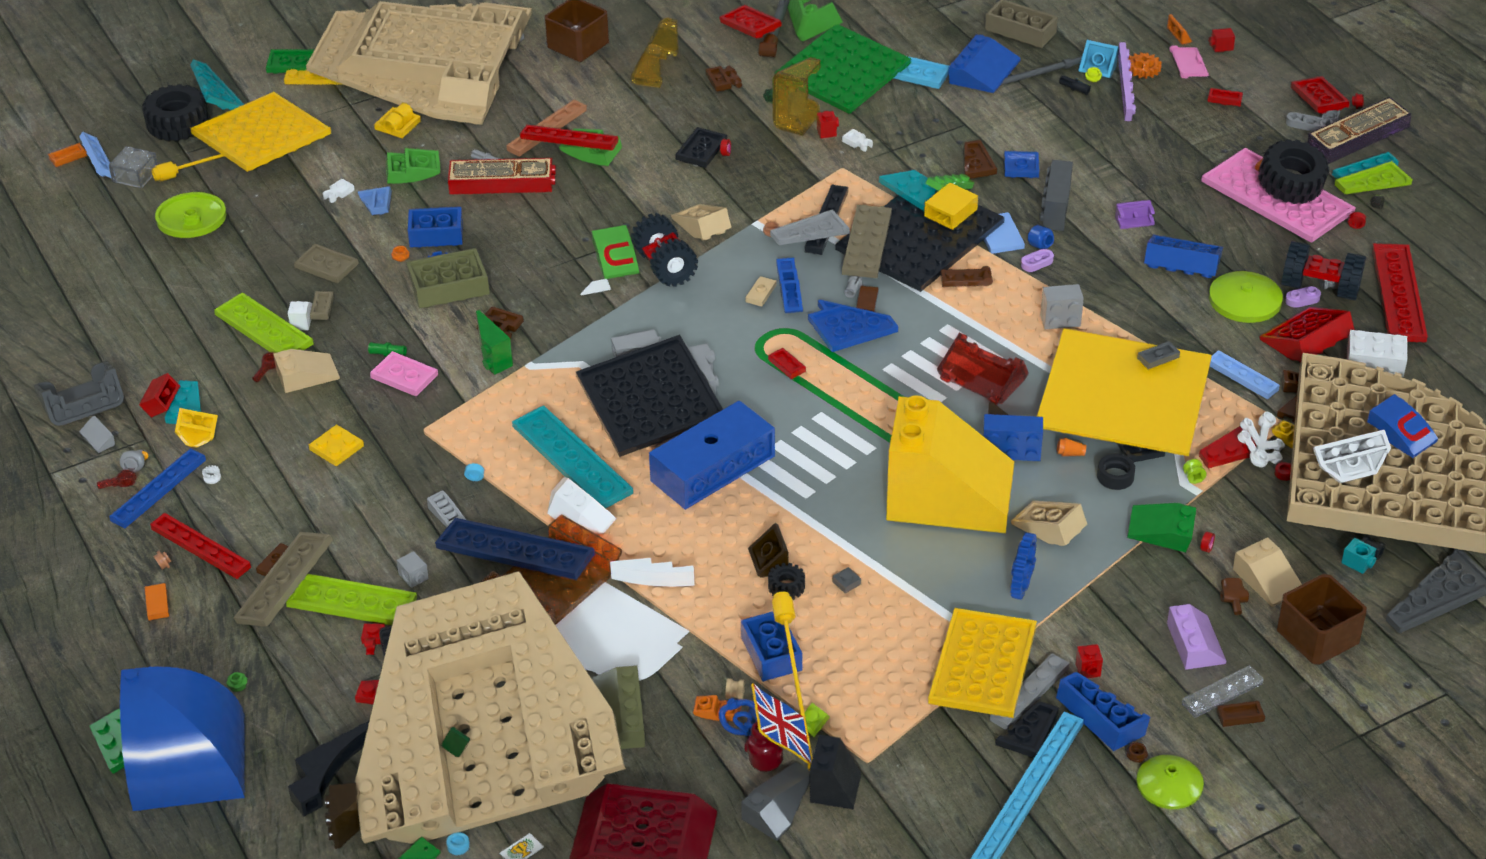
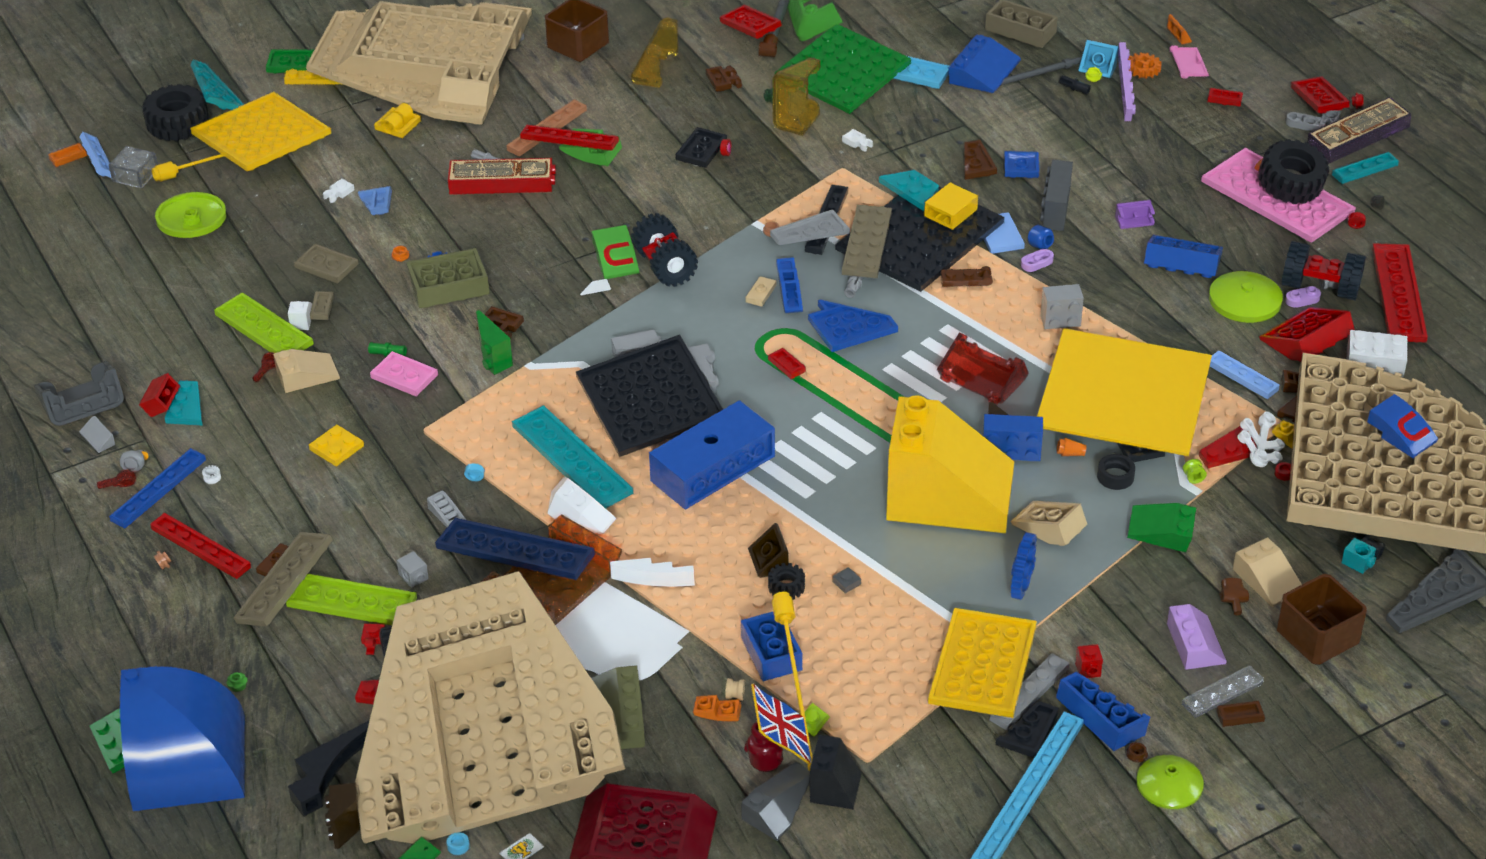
orange tile [145,583,169,620] -> none
yellow slope [175,408,218,448] -> none
bright green slope [386,148,440,184] -> none
blue brick [408,207,463,248] -> none
dark green slope [441,727,470,758] -> none
tan slope [671,204,732,240] -> none
blue piece [719,698,757,736] -> none
red brick [817,111,839,139] -> none
reddish brown tile [856,286,879,312] -> none
bright green plate [925,174,975,191] -> none
dark grey plate [1137,341,1180,369] -> none
red tile [1200,531,1215,553] -> none
red brick [1209,28,1235,52] -> none
white wedge [1313,430,1391,483] -> none
lime wing [1335,161,1413,194] -> none

